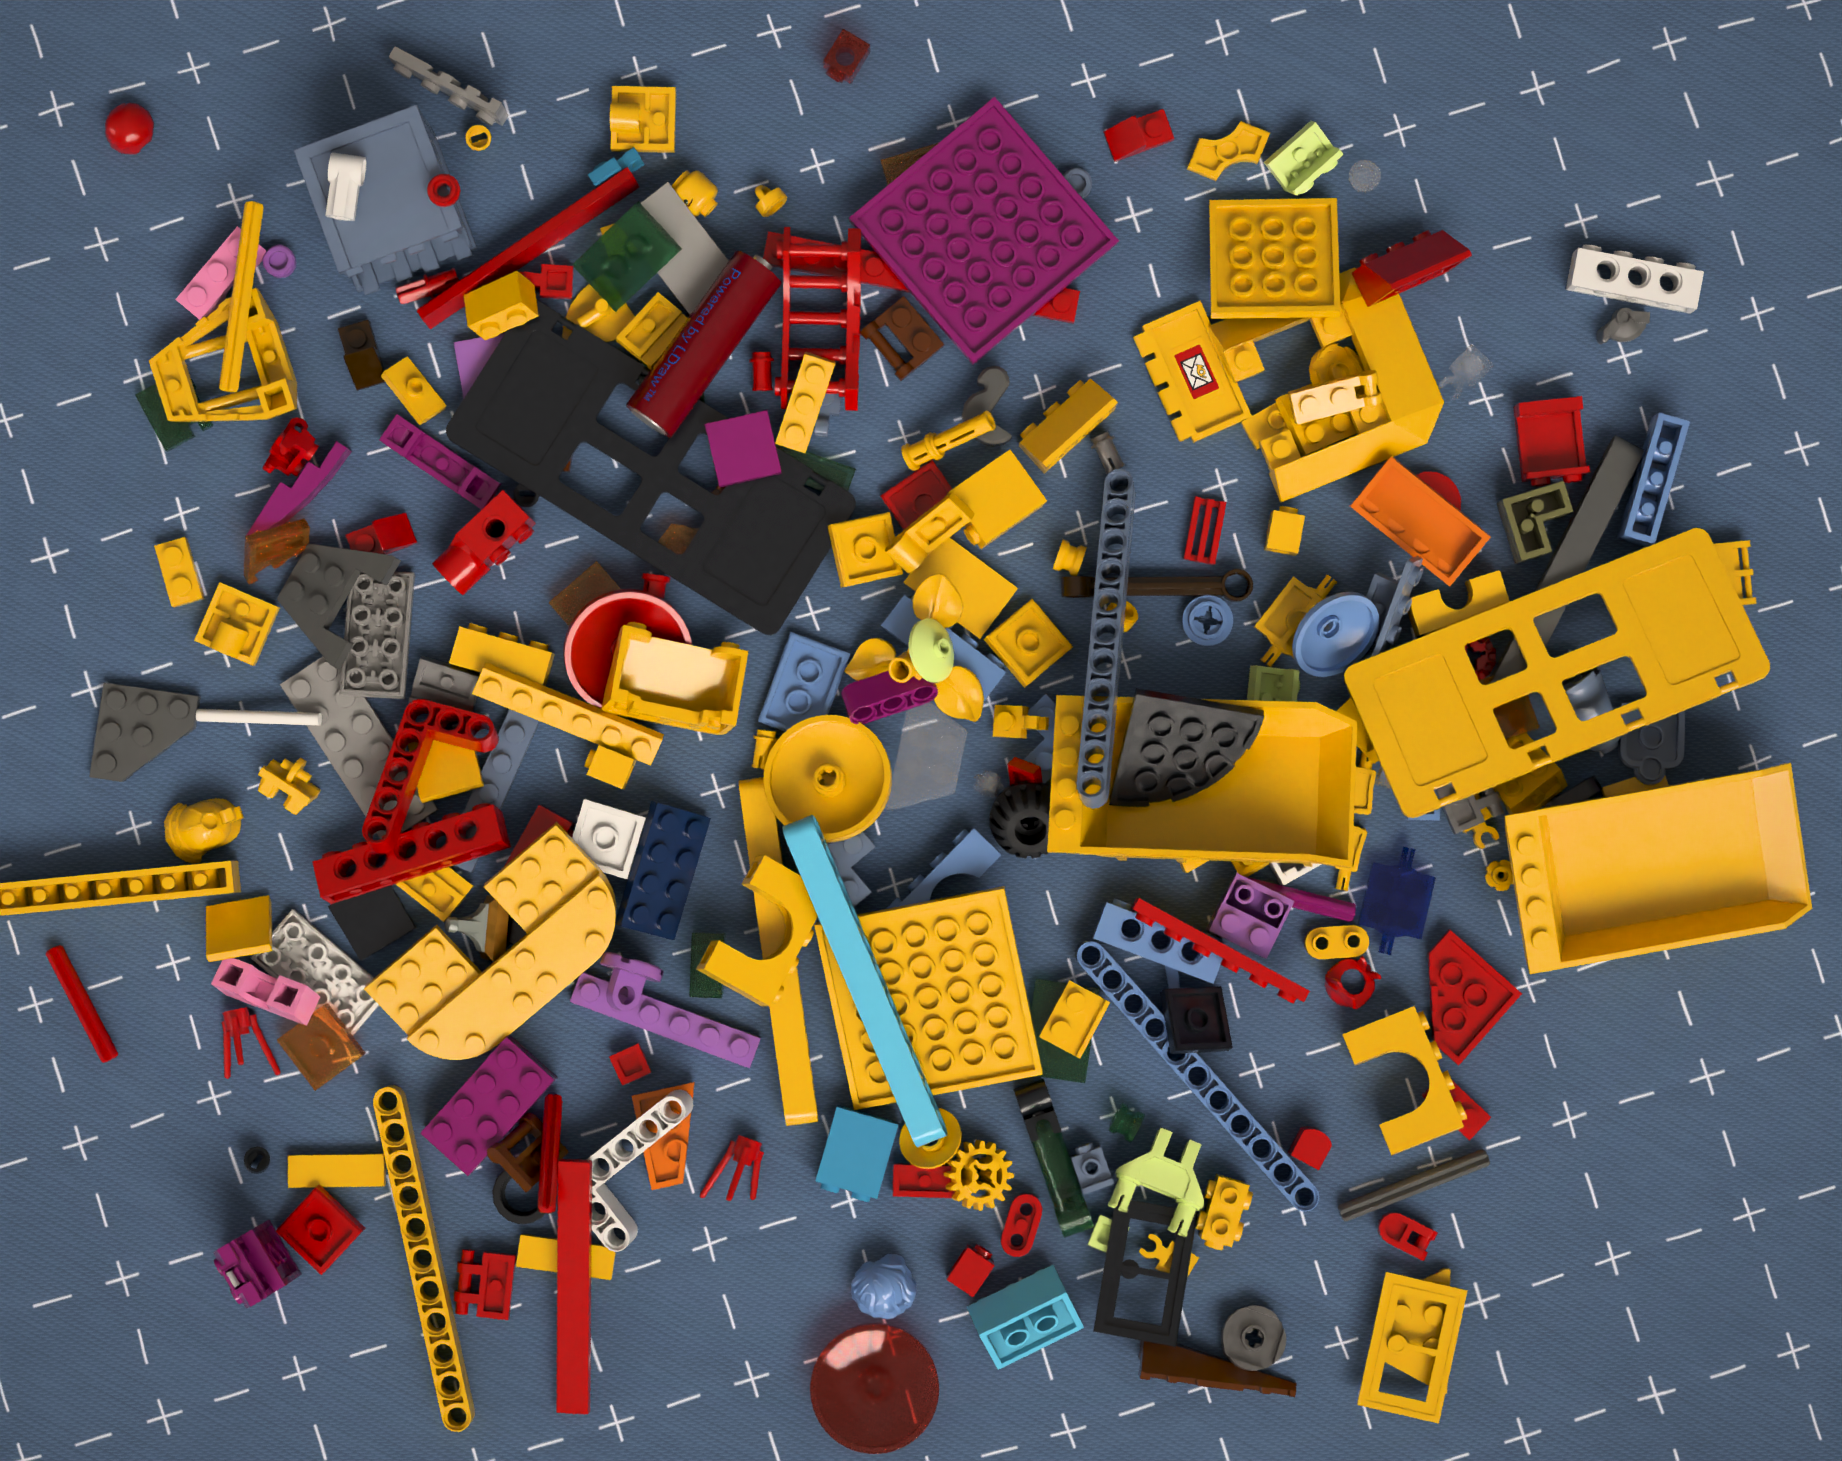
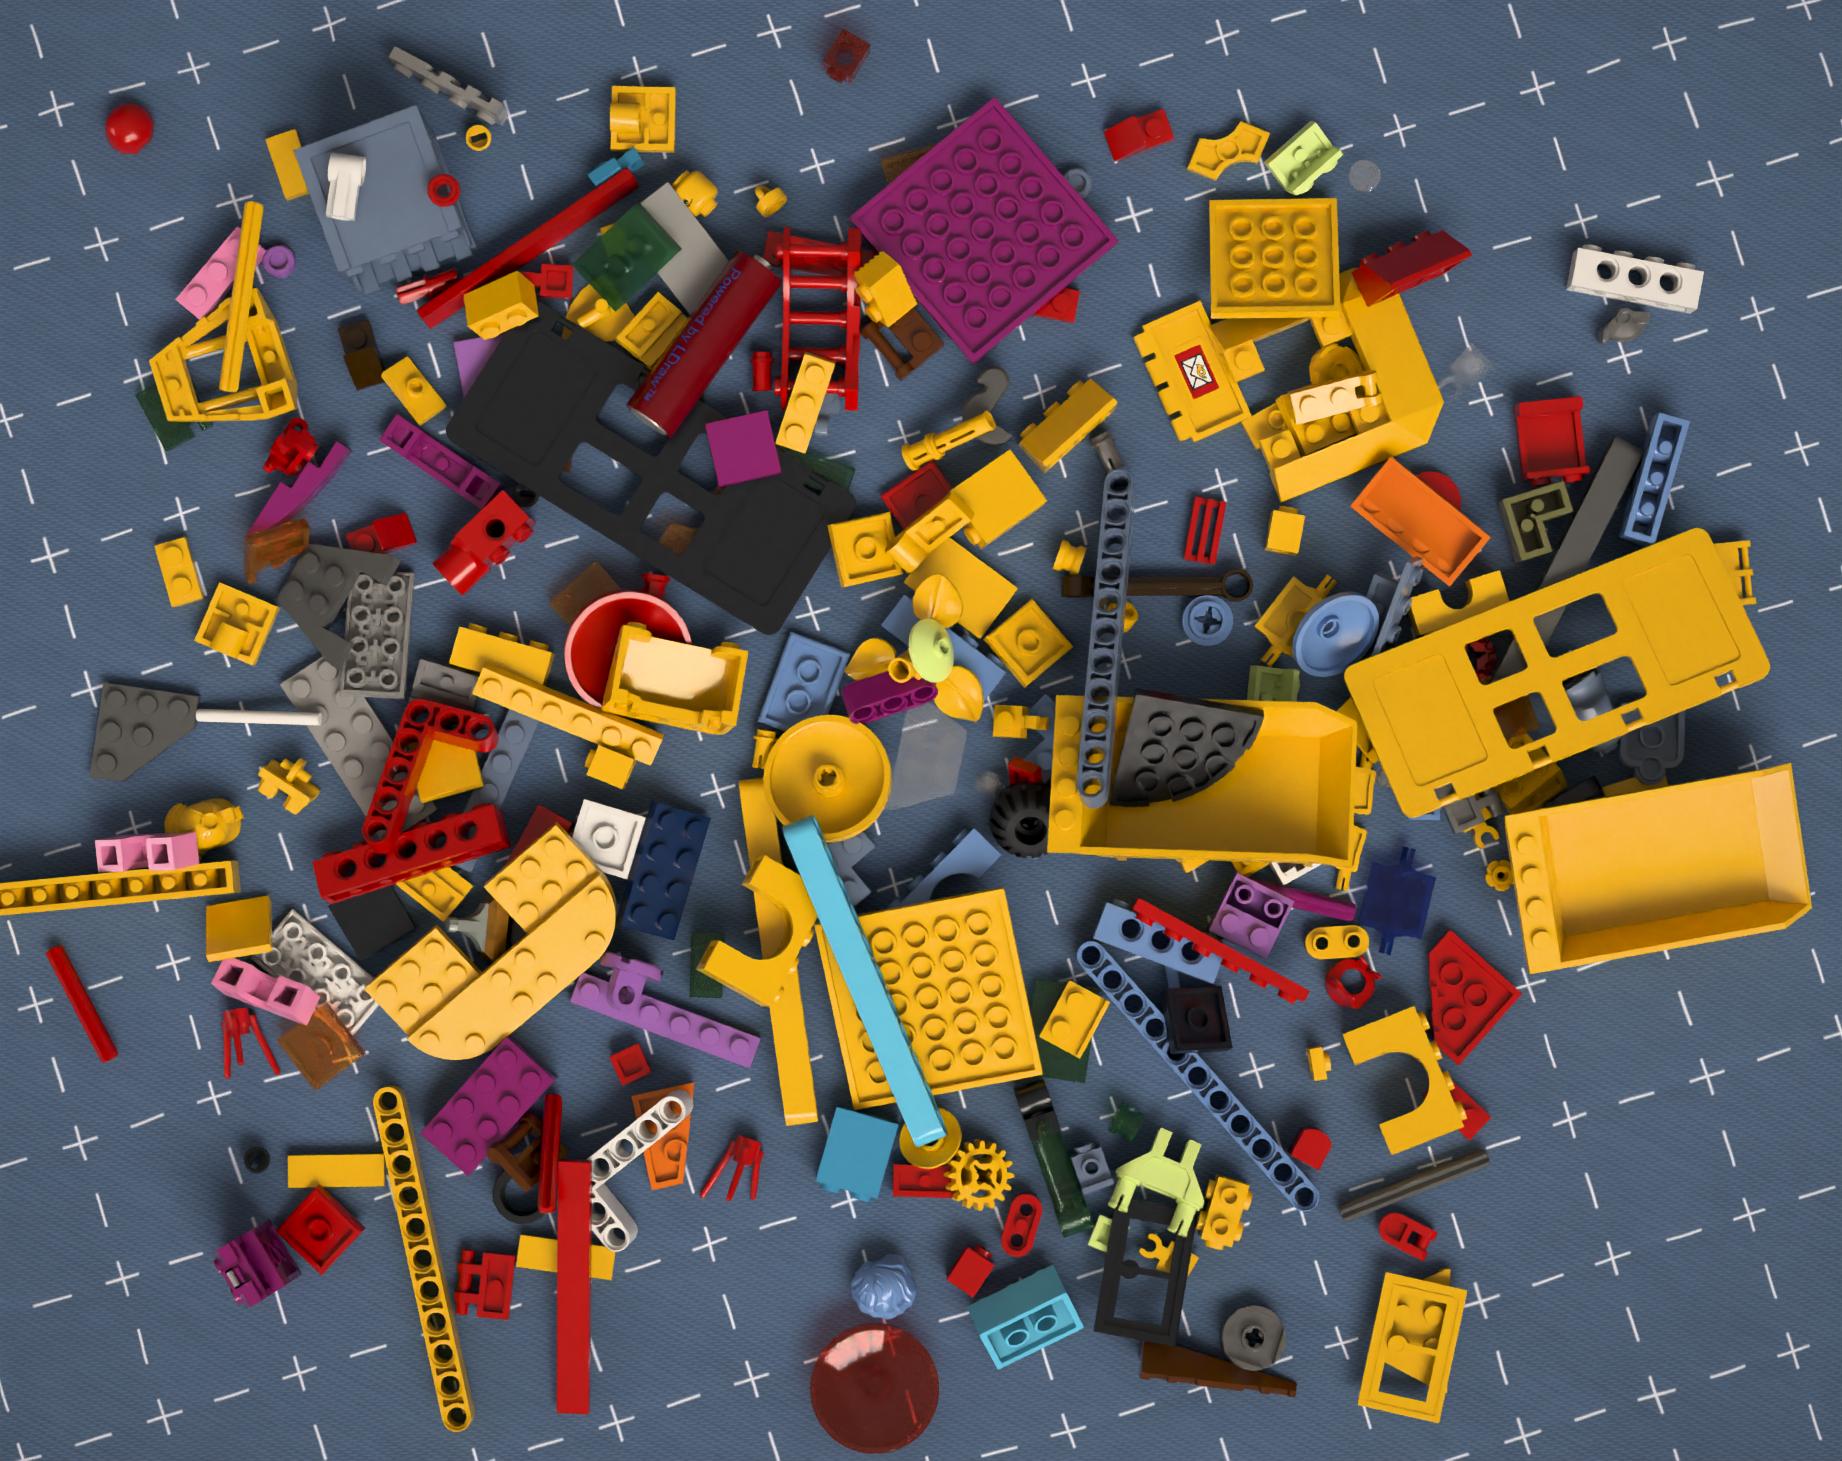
none -> bright pink arch [95,832,199,872]
none -> yellow tile [265,129,309,201]
none -> yellow brick [854,251,917,328]
none -> yellow plate [1306,1045,1331,1081]

